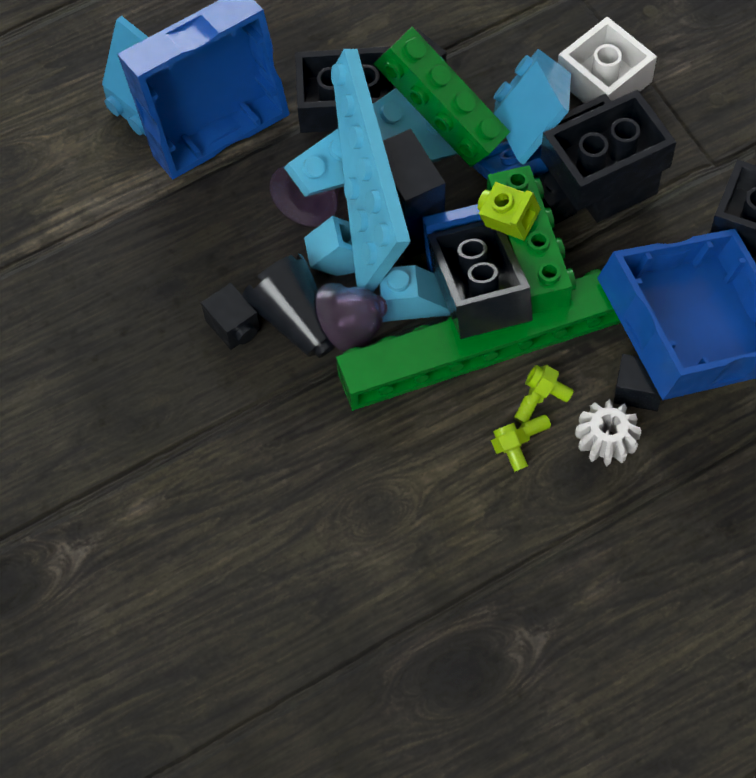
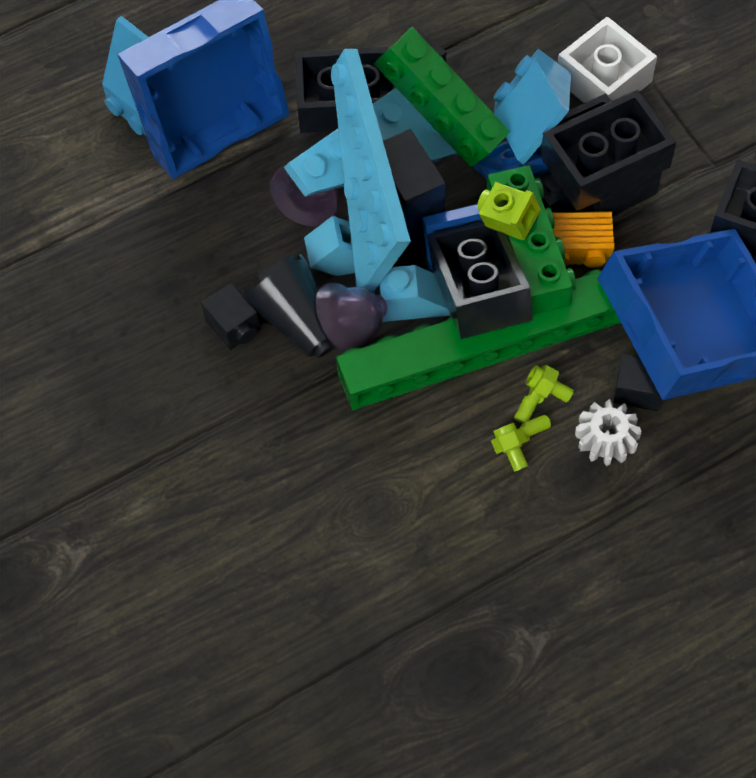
none -> light orange brick [552,211,614,268]

